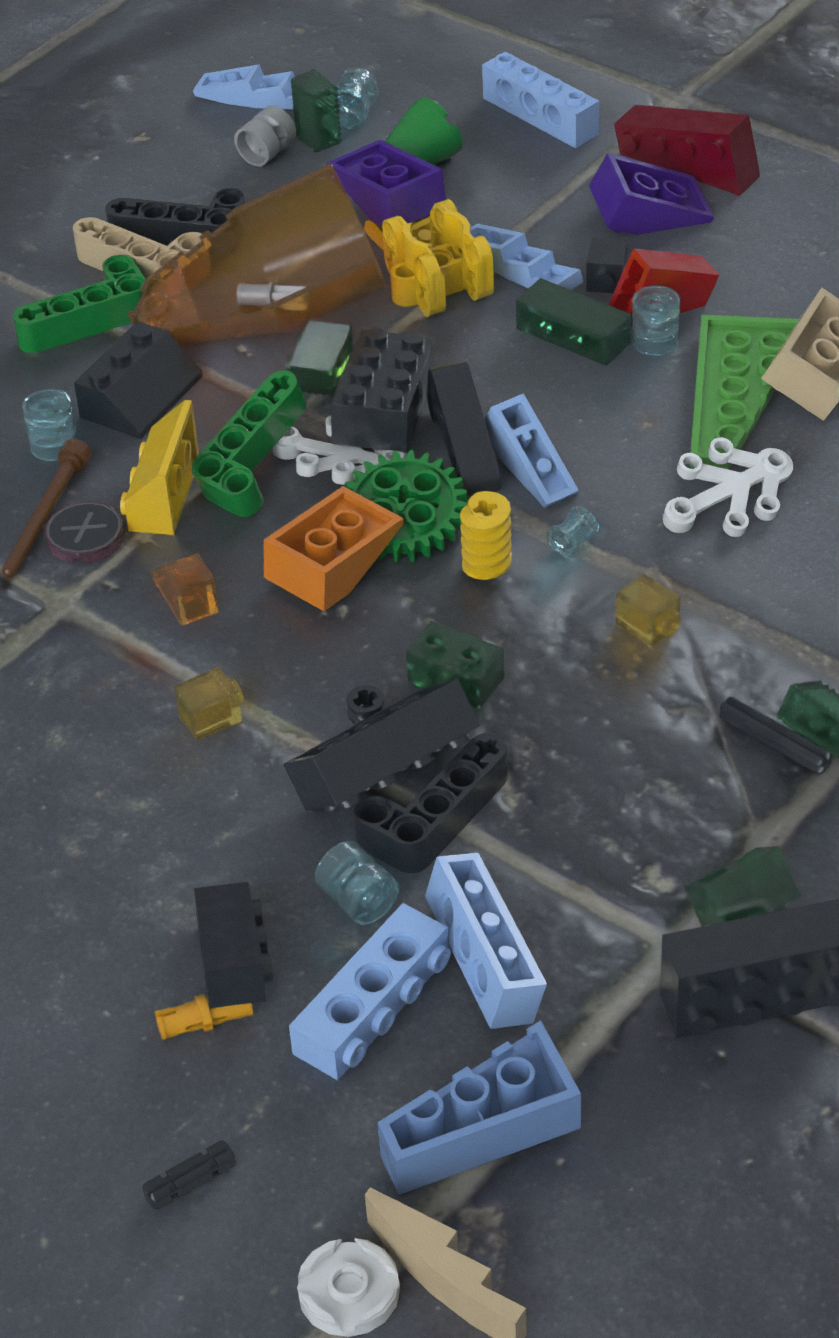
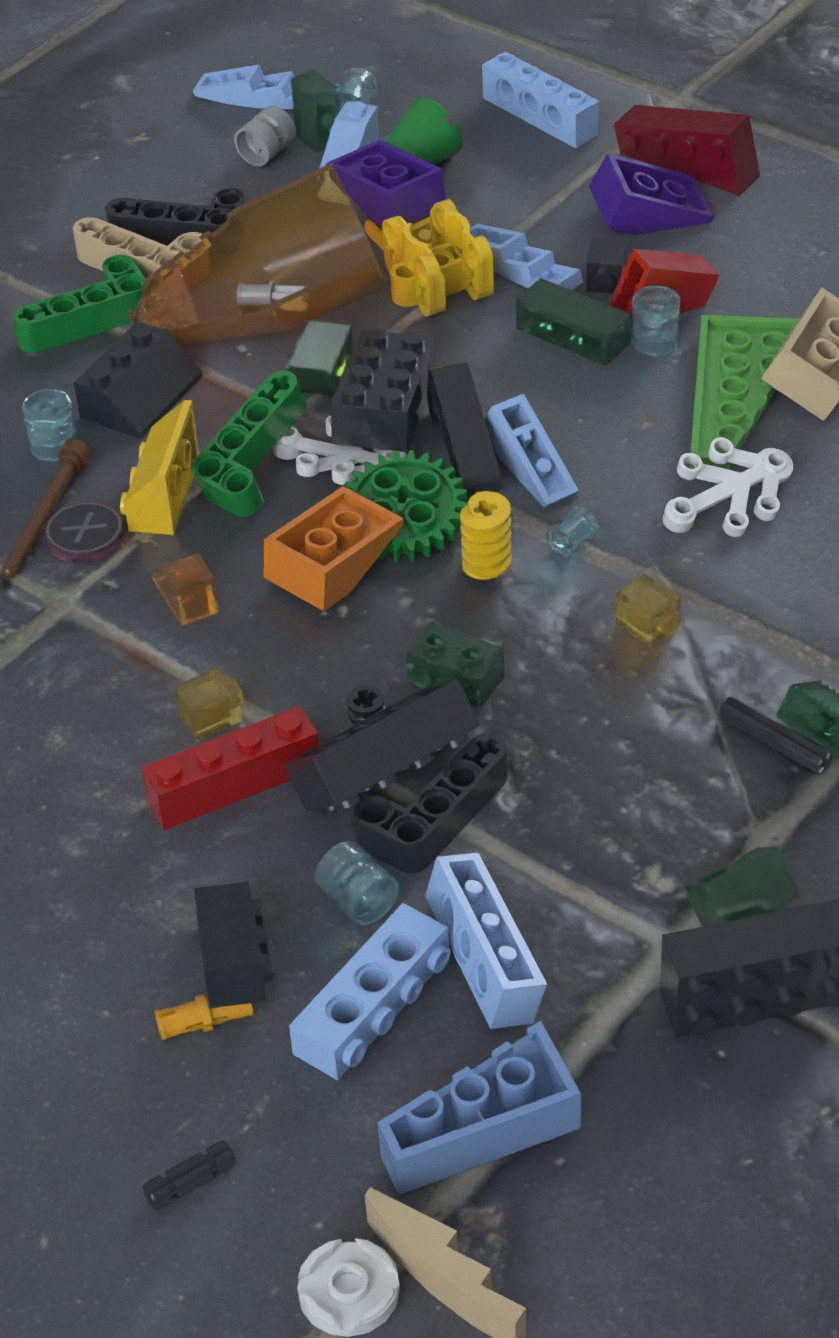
none -> red brick [141,706,319,831]
none -> light blue slope [314,101,380,195]

